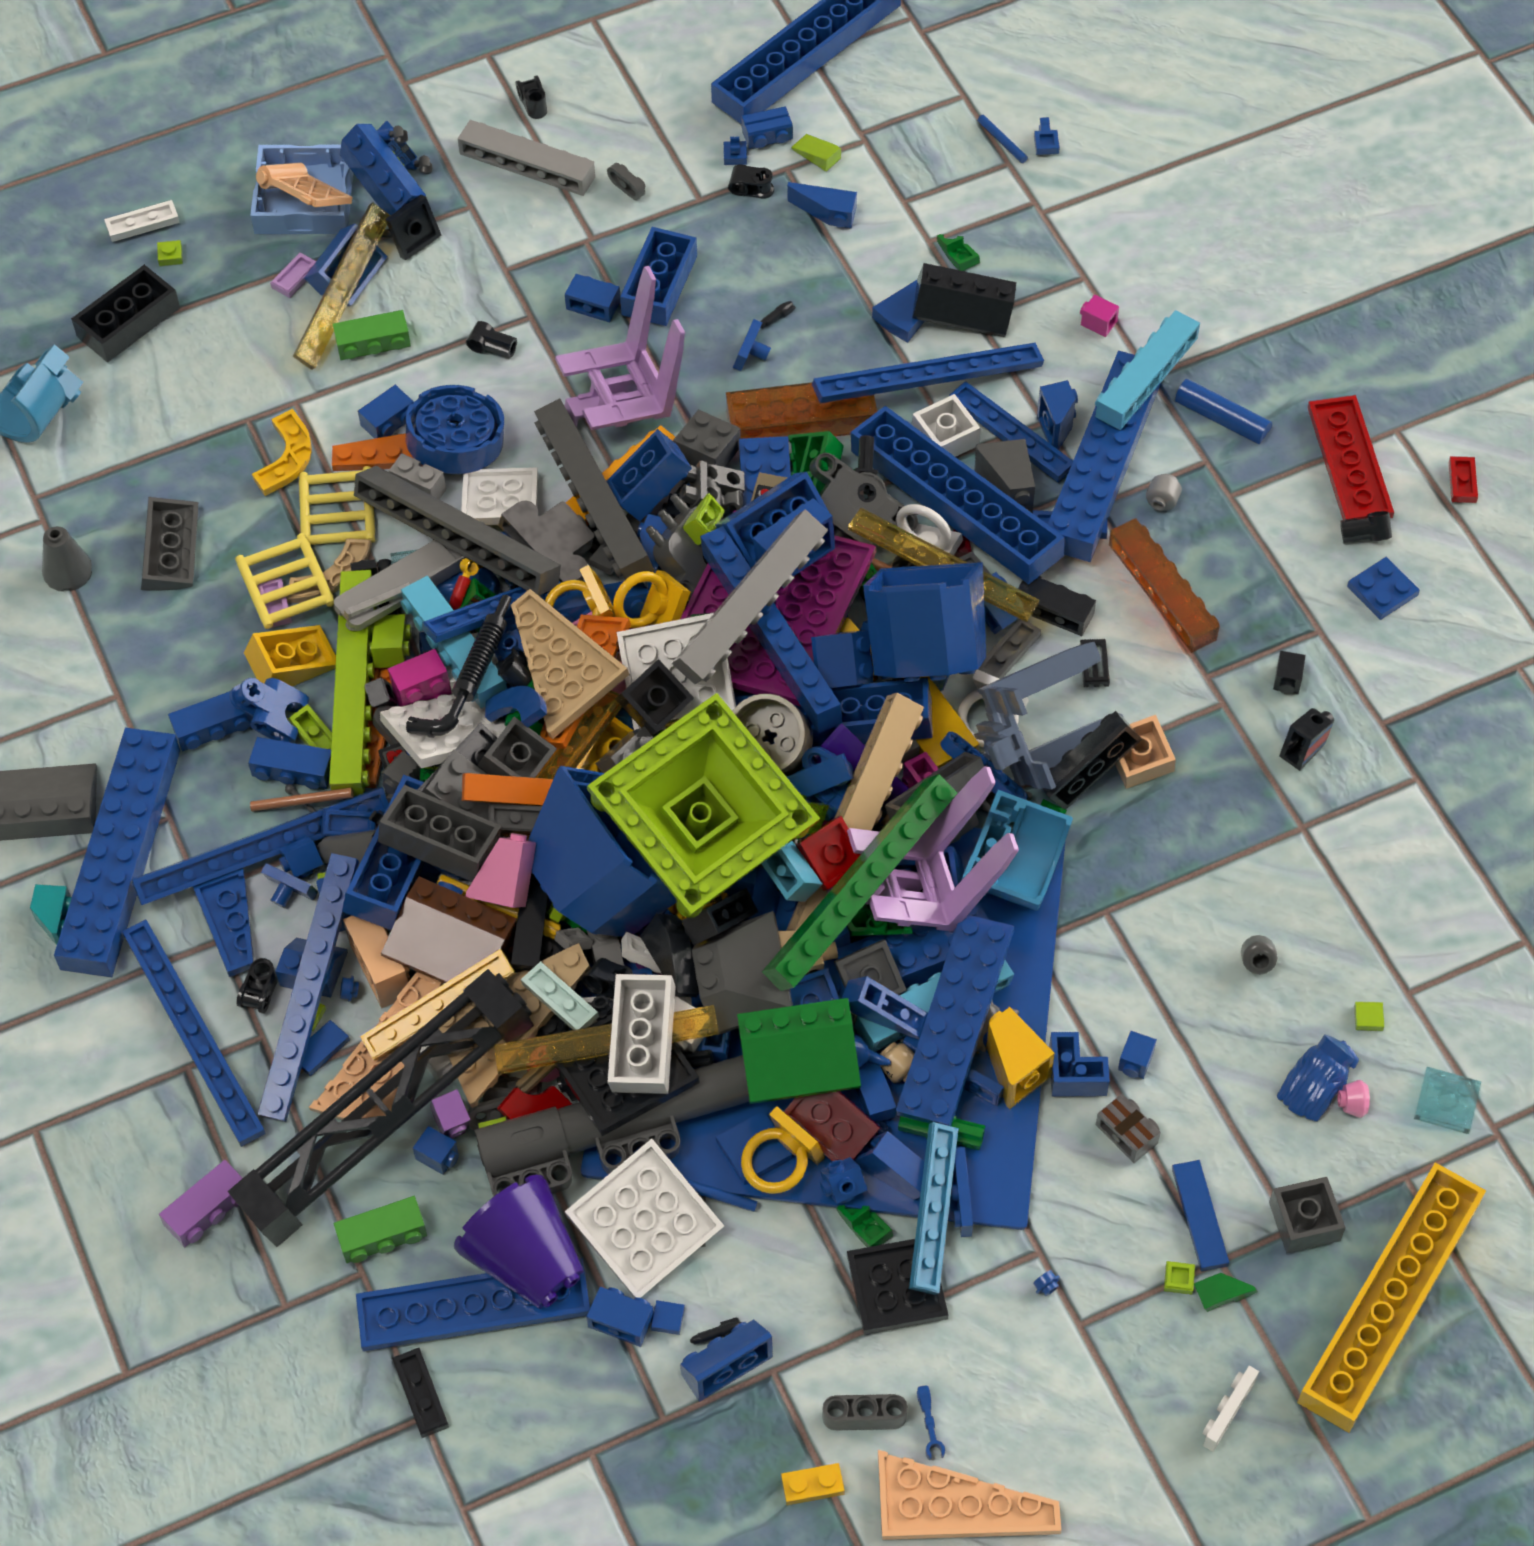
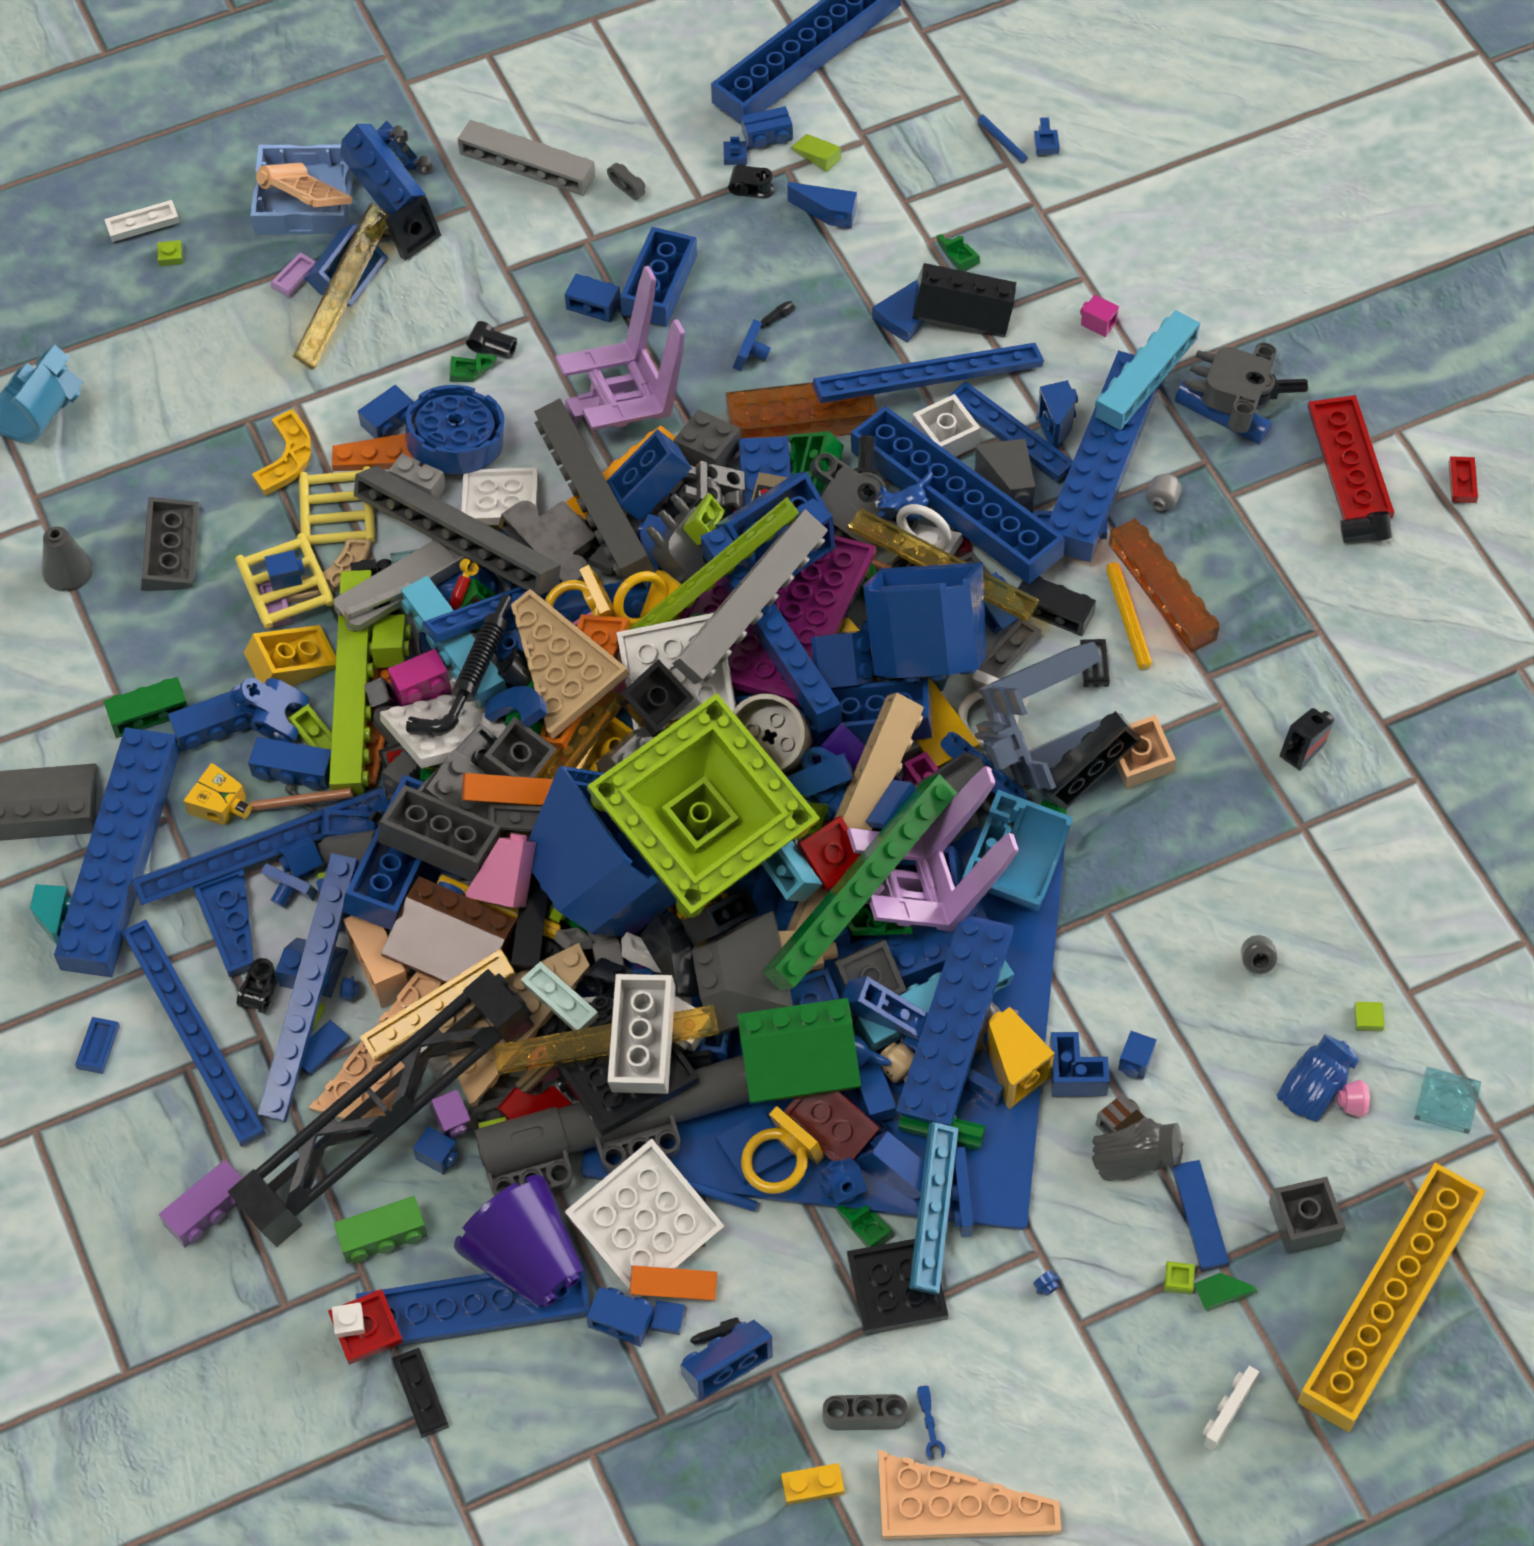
black brick [71,264,180,362] -> none
bright green brick [333,310,411,361] -> none
black piece [515,75,547,119] -> none
black brick [1273,651,1306,694] -> none
blue plate [1347,557,1420,620] -> none
none -> blue tile [75,1017,120,1074]
none -> green brick [103,677,188,738]
none -> yellow torso [183,763,252,825]
none -> blue brick [265,550,305,591]
none -> red plate [328,1289,403,1365]
none -> white plate [332,1302,365,1338]
none -> green slope [449,353,497,382]
none -> lime plate [629,497,799,630]
none -> orange tile [629,1265,717,1301]
none -> blue tile [865,780,916,829]
none -> blue animal [875,472,933,521]
none -> dark grey hair [1092,1121,1184,1181]
none -> yellow axle [1106,562,1152,670]
none -> dark grey piece [1184,342,1308,433]

